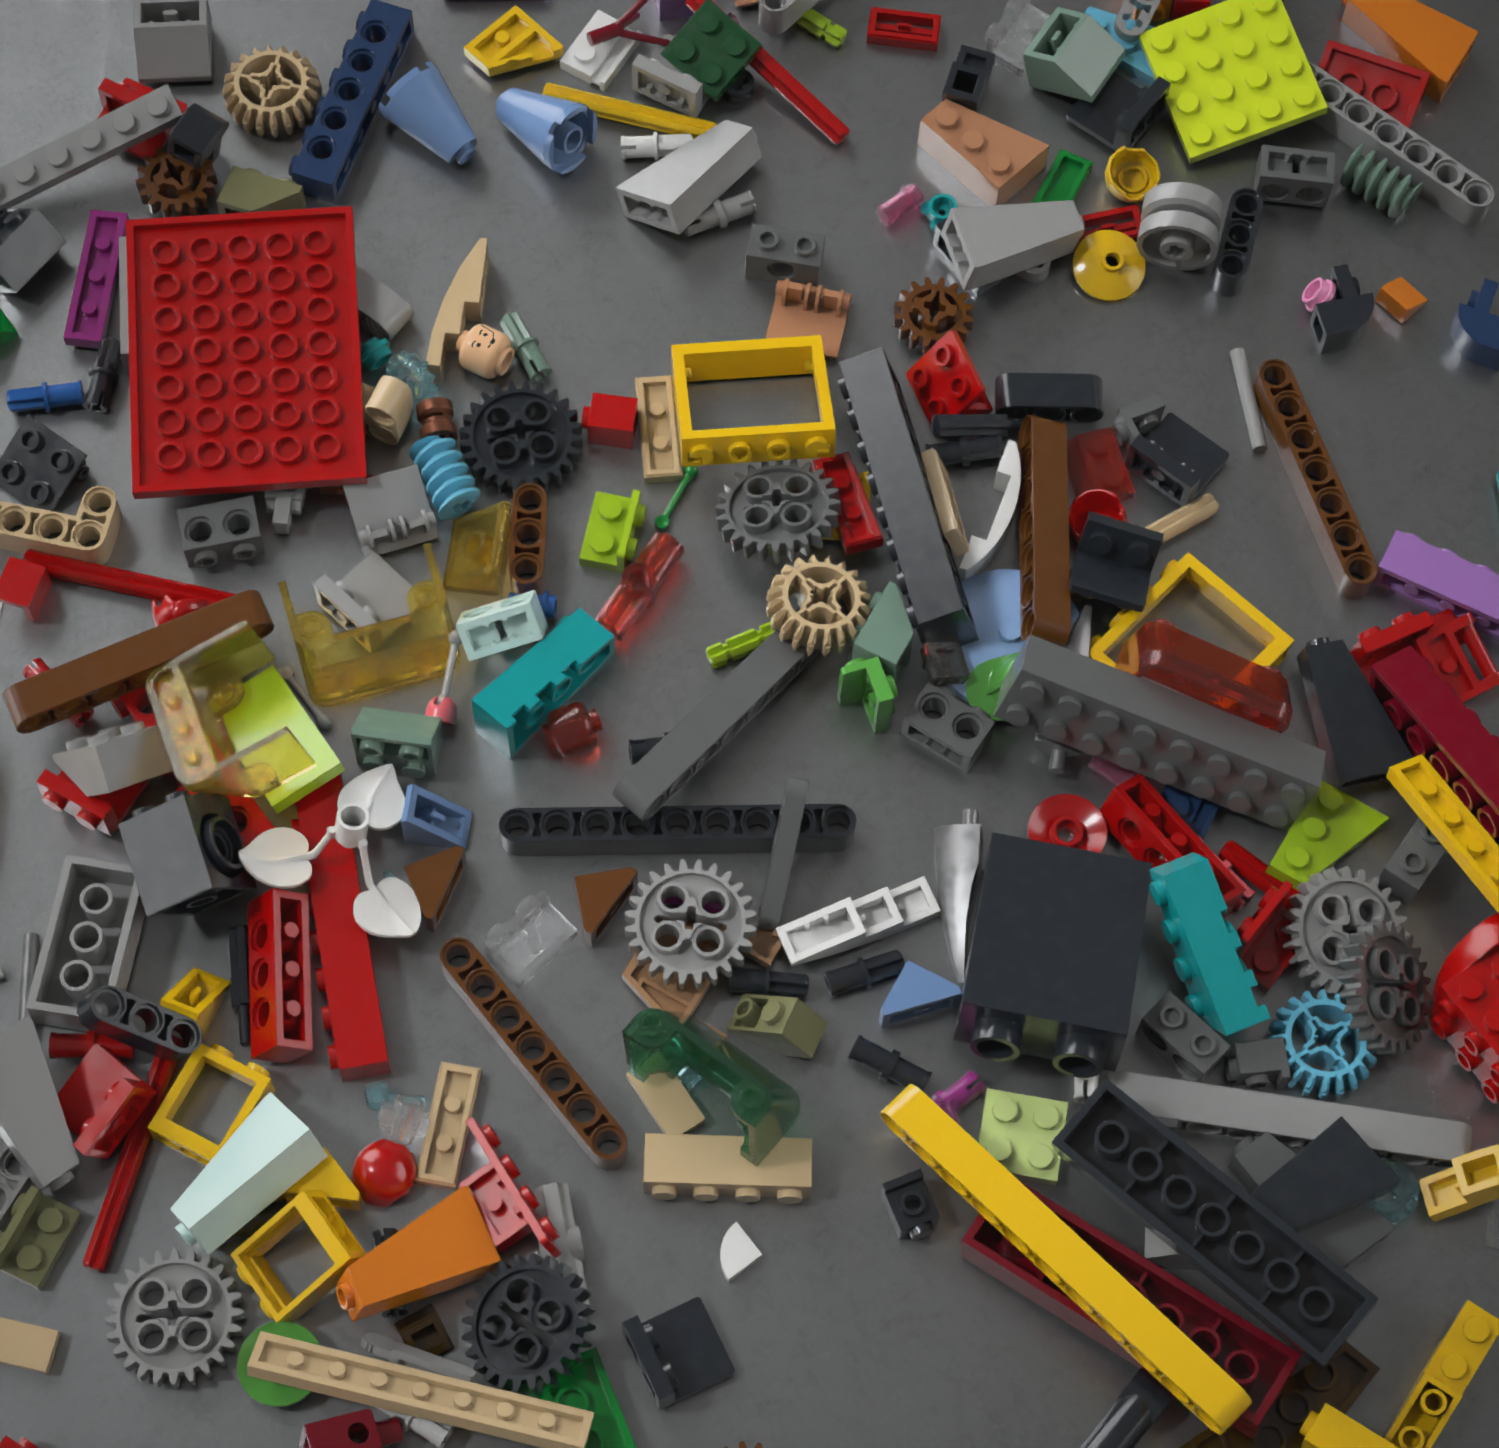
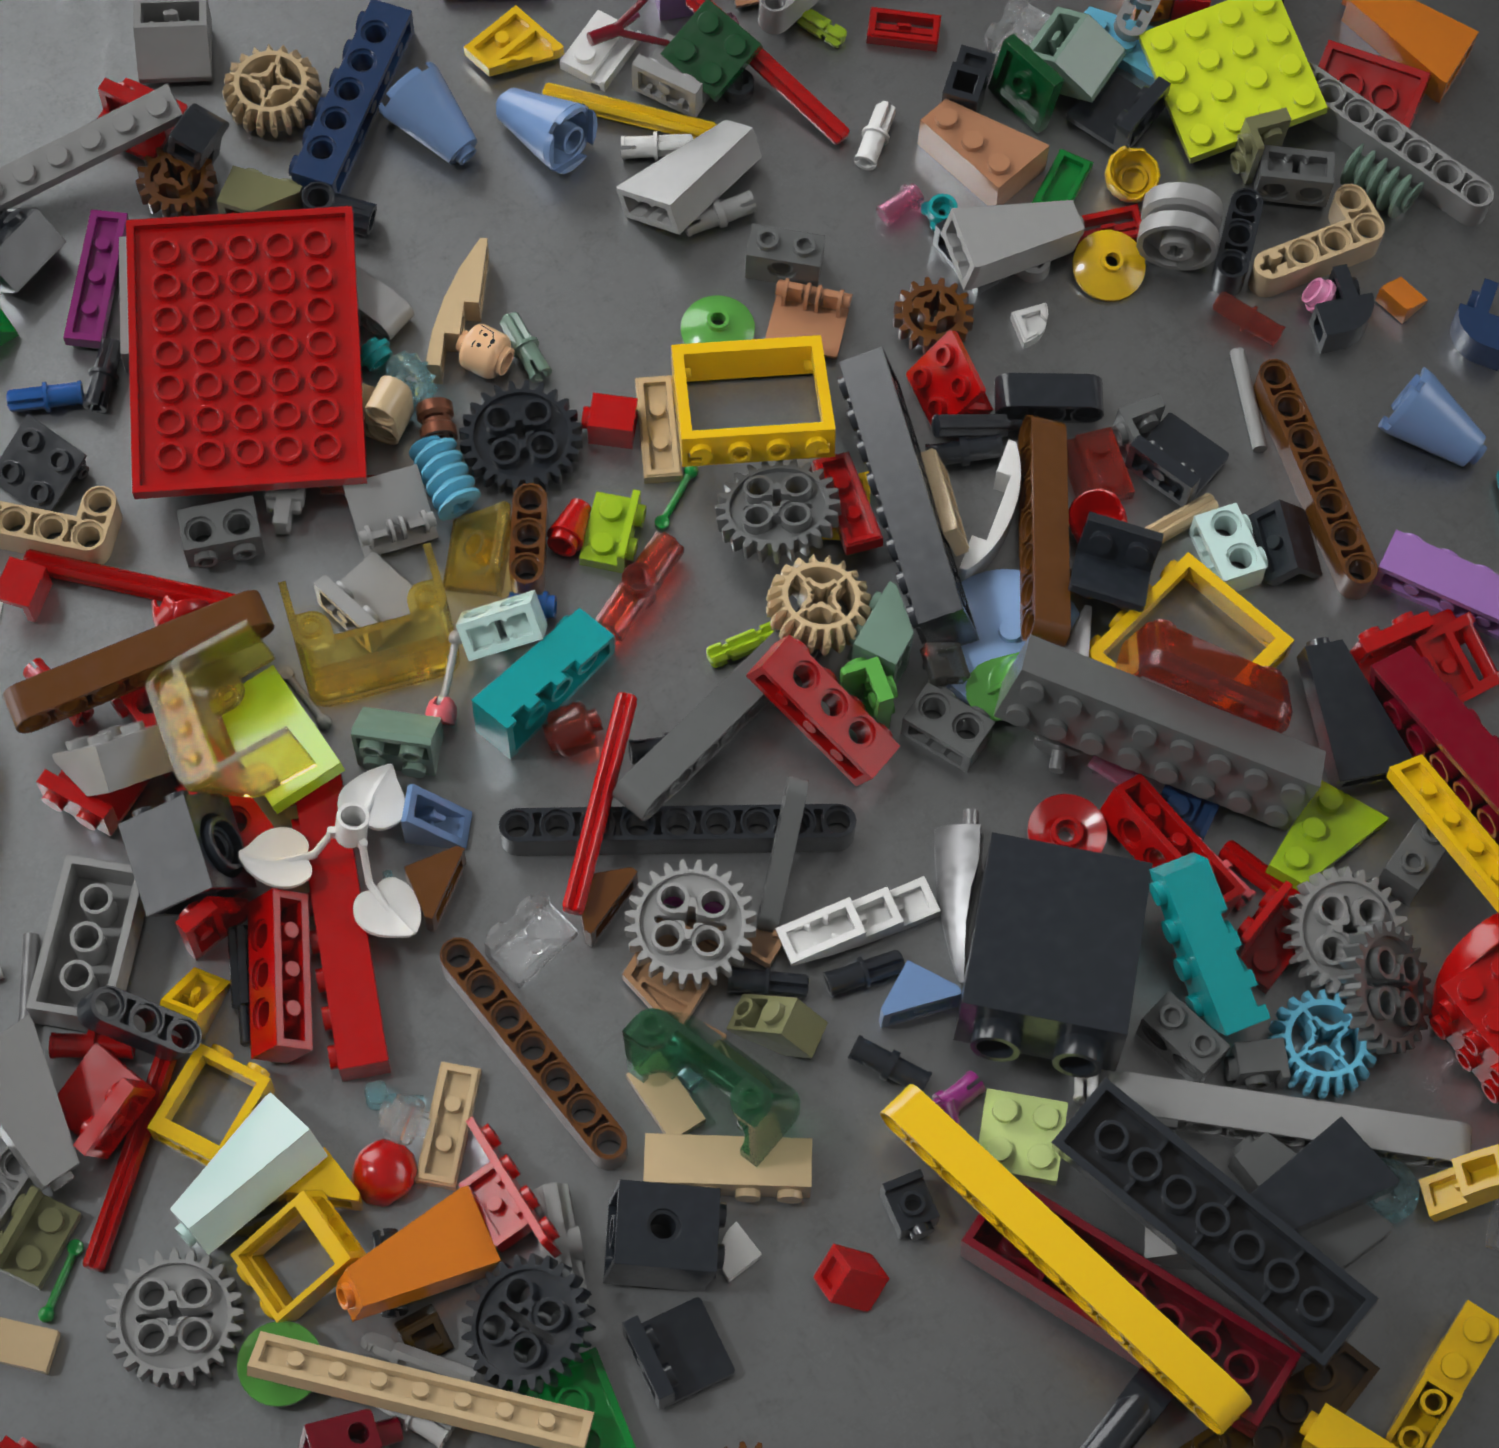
none -> green hinge [38,1239,85,1323]
none -> red wing [175,896,249,961]
none -> black piece [302,182,377,237]
none -> red cone [547,498,591,556]
none -> red axle [562,692,637,916]
none -> black brick [603,1179,727,1292]
none -> bright green dish [681,295,755,344]
none -> red brick [746,634,900,787]
none -> red panel [813,1243,890,1312]
none -> white axle [854,101,896,171]
none -> dark green plate [988,33,1065,134]
none -> white tile [1010,303,1048,349]
none -> light aqua brick [1189,503,1268,592]
none -> clear red axle [1213,291,1286,347]
none -> olive bracket [1231,107,1292,185]
none -> tan beam [1248,184,1385,298]
none -> black panel [1249,499,1323,586]
none -> medium blue cone [1378,367,1487,467]

